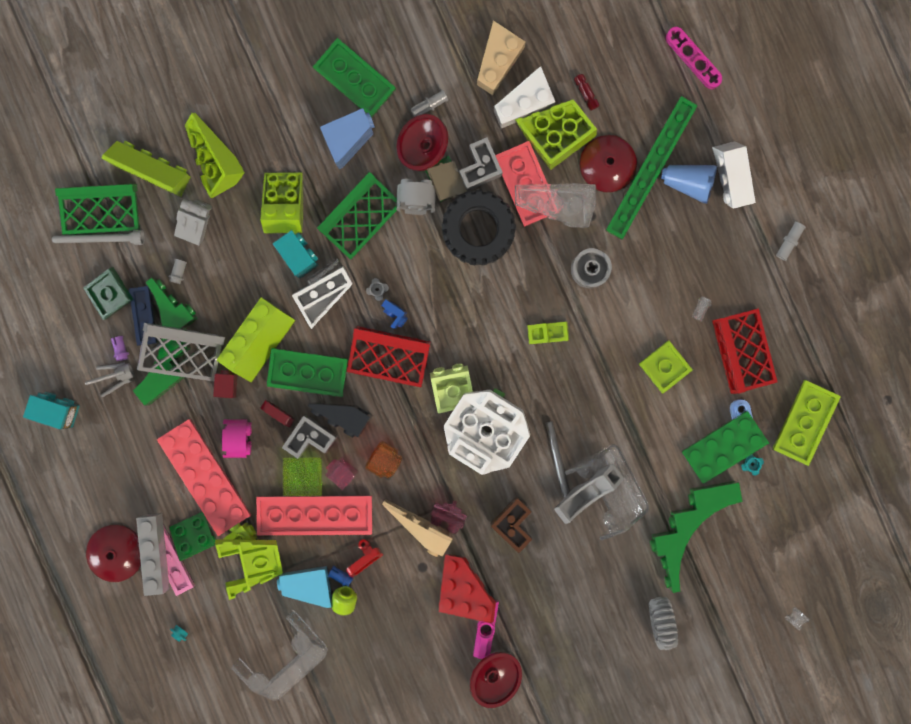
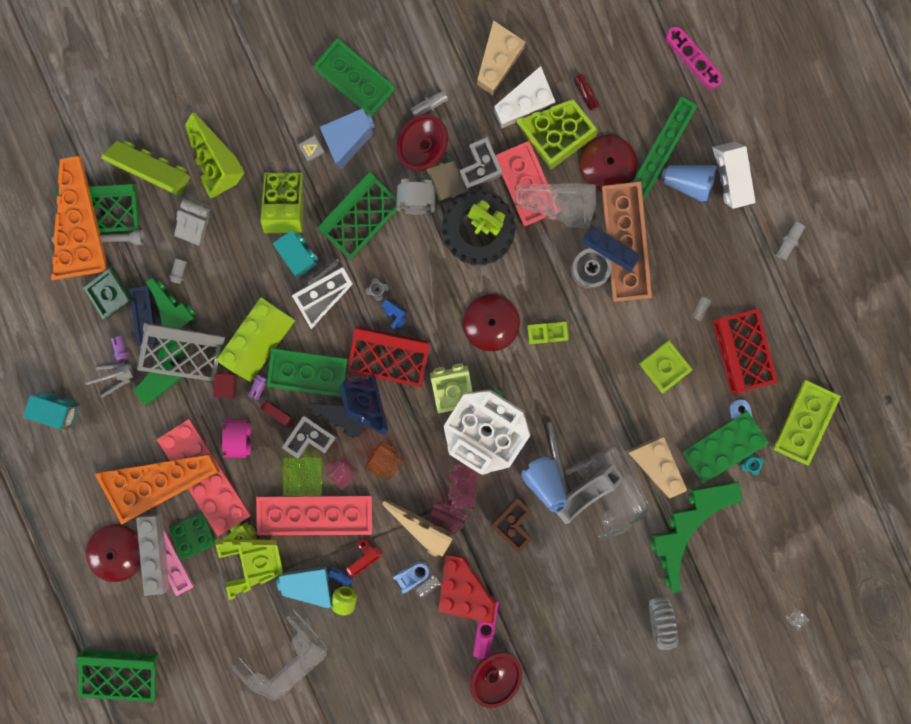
teal plate [170,625,188,642] -> none
none -> orange wing [51,156,108,280]
none -> green fence [76,649,159,702]
none -> orange wing [95,454,220,525]
none -> medium lavender pin [248,374,267,400]
none -> light grey tile [298,135,325,163]
none -> dark blue wing [340,375,388,435]
none -> light blue piece [392,560,430,594]
none -> clear pin [416,575,441,598]
none -> clear pink brick [448,465,477,509]
none -> dark red dish [463,294,520,351]
none -> lime hips [467,200,505,236]
none -> medium blue cone [521,457,567,513]
none -> dark blue plate [581,225,641,272]
none -> nougat arch [602,182,652,302]
none -> tan wedge [625,436,687,498]

